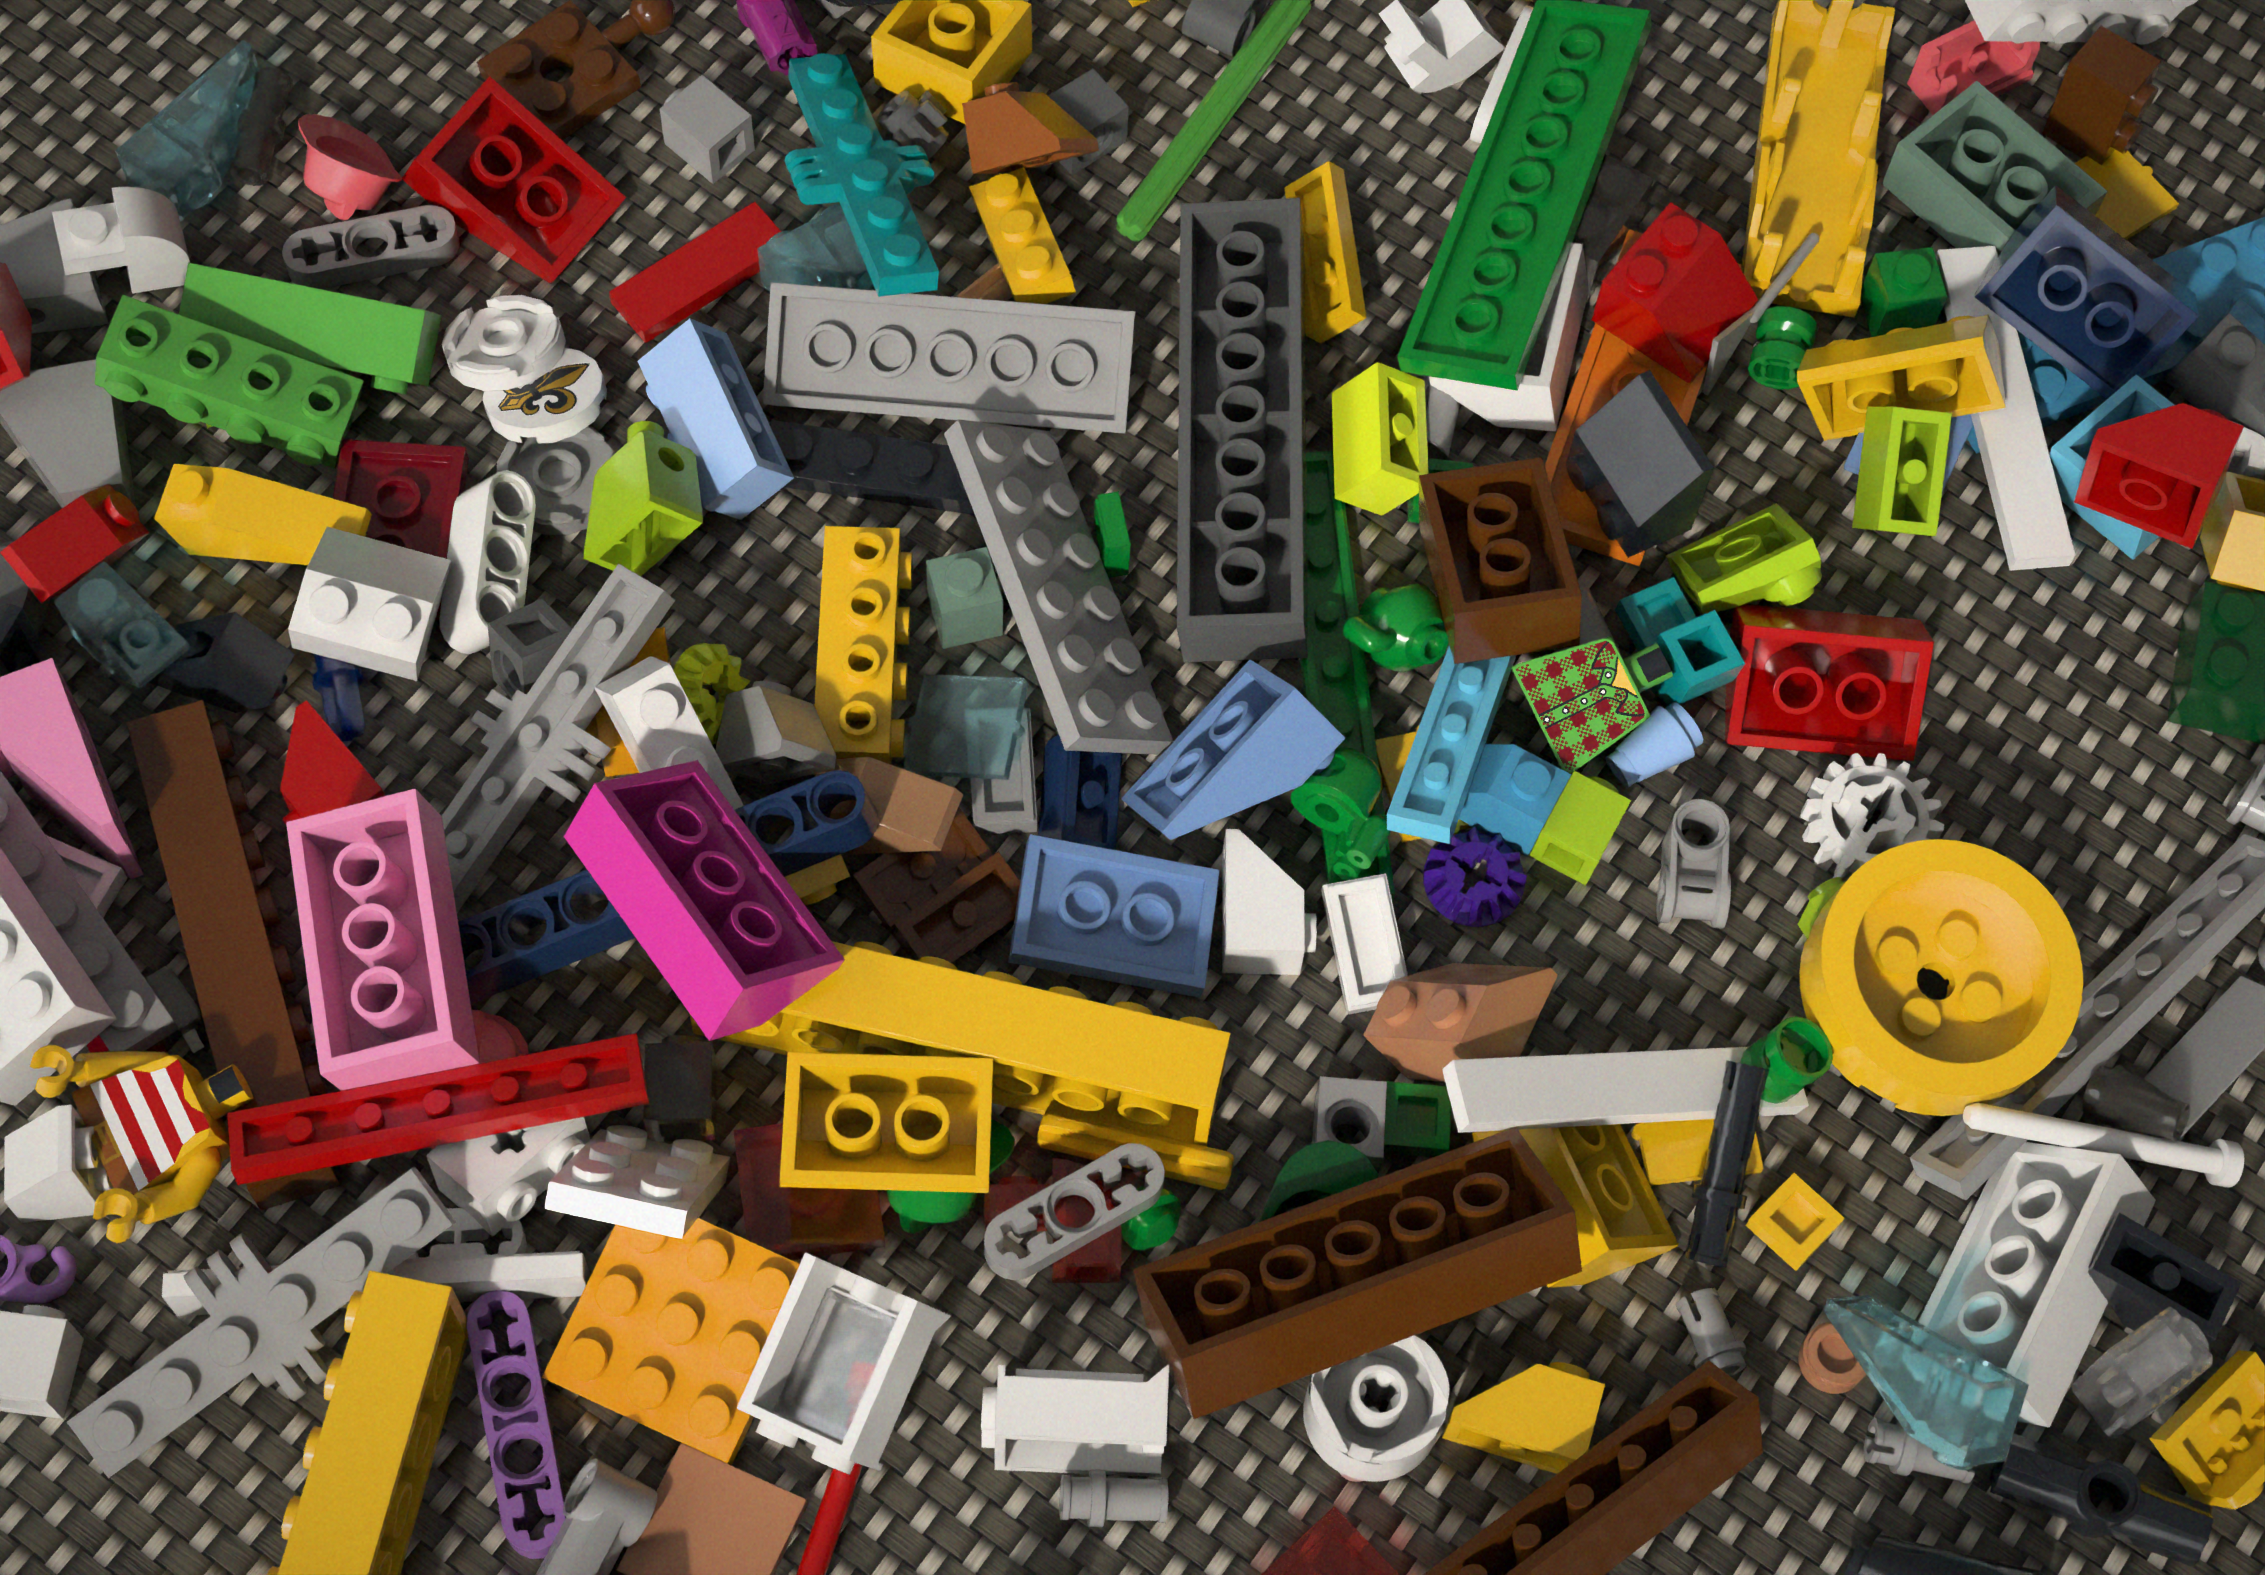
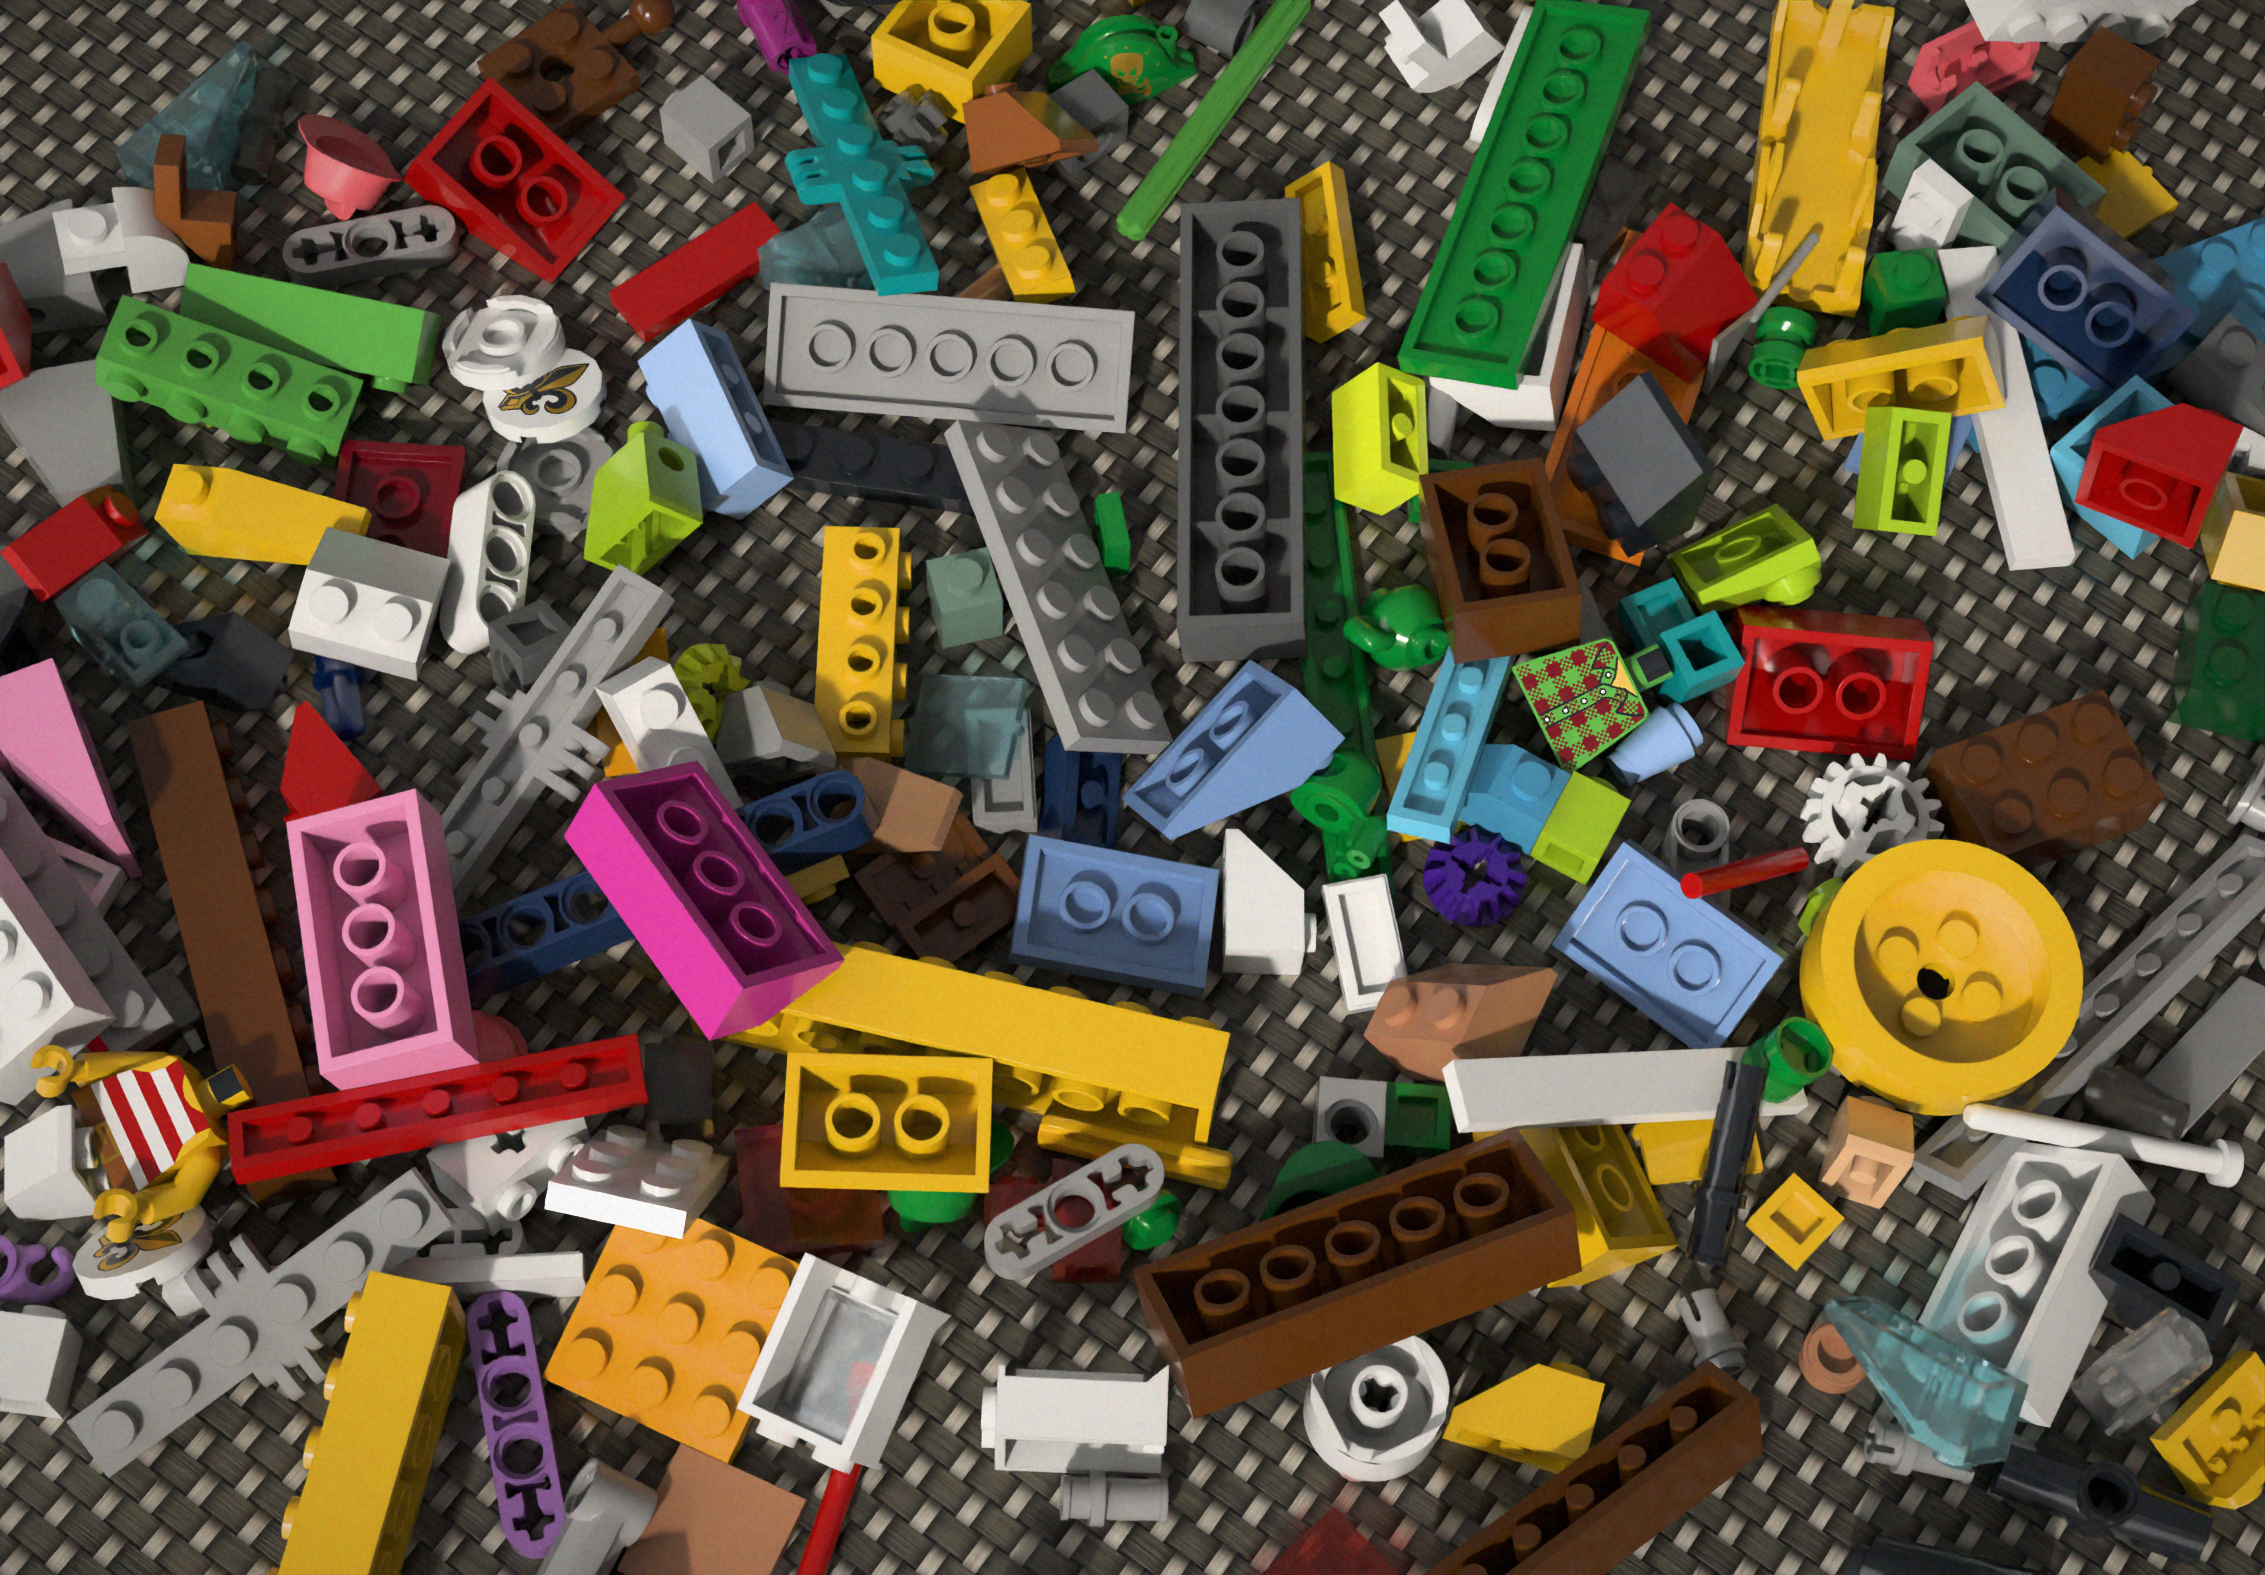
none -> white tile [72,1205,213,1300]
none -> dark orange slope [153,133,239,271]
none -> green hat [1045,15,1196,105]
none -> medium blue plate [1552,838,1789,1049]
none -> red bar [1680,846,1809,899]
none -> light nougat slope [1816,1096,1915,1209]
none -> white plate [1886,158,1974,255]
none -> reddish brown brick [1920,689,2165,871]

